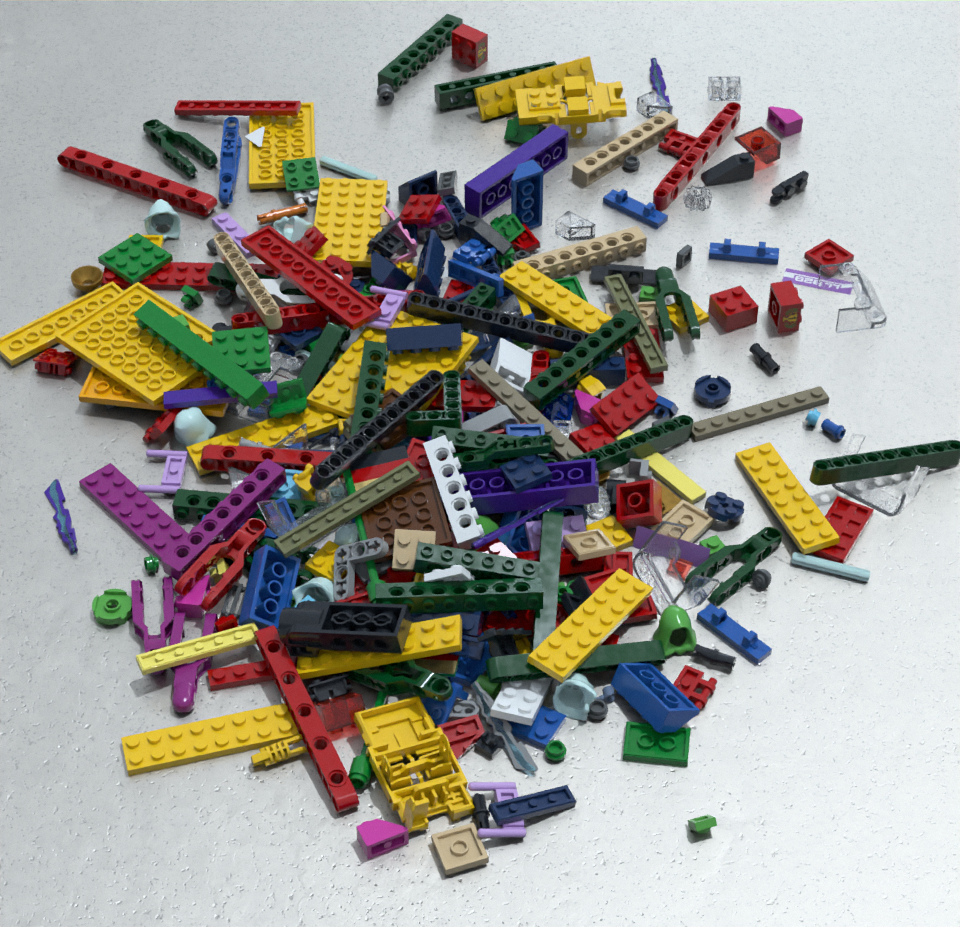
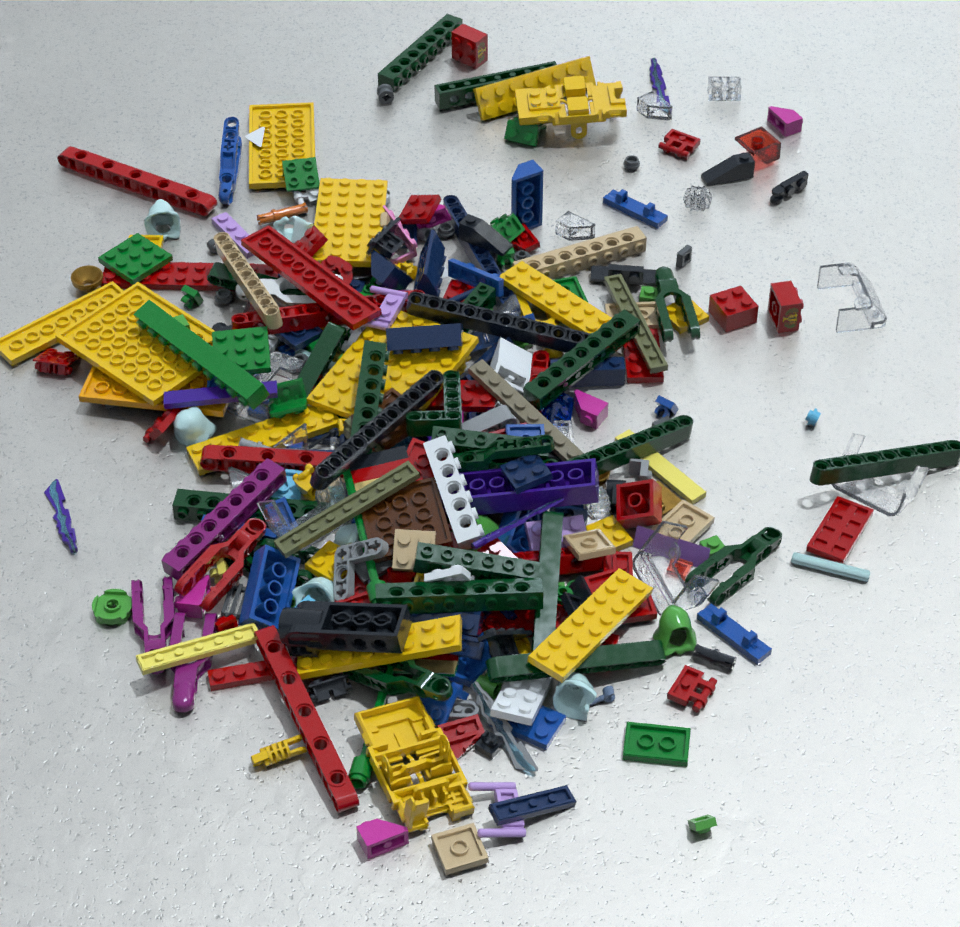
magenta plate [79,463,188,561] -> none
yellow plate [121,703,299,776] -> none
lavender plate [138,450,188,494] -> none
dark green piece [143,119,218,177] -> none
green plate [144,554,159,574] -> none
red plate [174,100,302,116] -> none
clear red slope [314,692,366,734] -> none
light aqua axle [319,156,377,180] -> none
dark blue slope [398,170,438,205] -> none
dark grey plate [437,170,458,197] -> none
blue plate [452,239,497,267] -> none
dark purple brick [464,124,568,219] -> none
black axle [472,793,490,831] -> none
green plate [545,740,567,761] -> none
red plate [568,423,615,453] -> none
tan brick [572,111,678,187] -> none
yellow piece [572,375,606,399] -> none
dark grey plate [588,699,608,720] -> none
red plate [589,372,658,438] -> none
blue slope [611,663,700,733] -> none
red beam [653,102,741,211] -> none
dark tan plate [691,386,830,442] -> none
dark blue plate [694,375,731,408] -> none
dark blue plate [704,491,744,523] -> none
blue hinge [709,238,779,265] -> none
yellow plate [735,442,840,555] -> none
black pin [749,343,780,375] -> none
dark grey plate [752,569,772,589] -> none
medium lavender sticker [782,268,854,295] -> none
red plate [804,239,854,275] -> none
blue pin [821,419,846,439] -> none

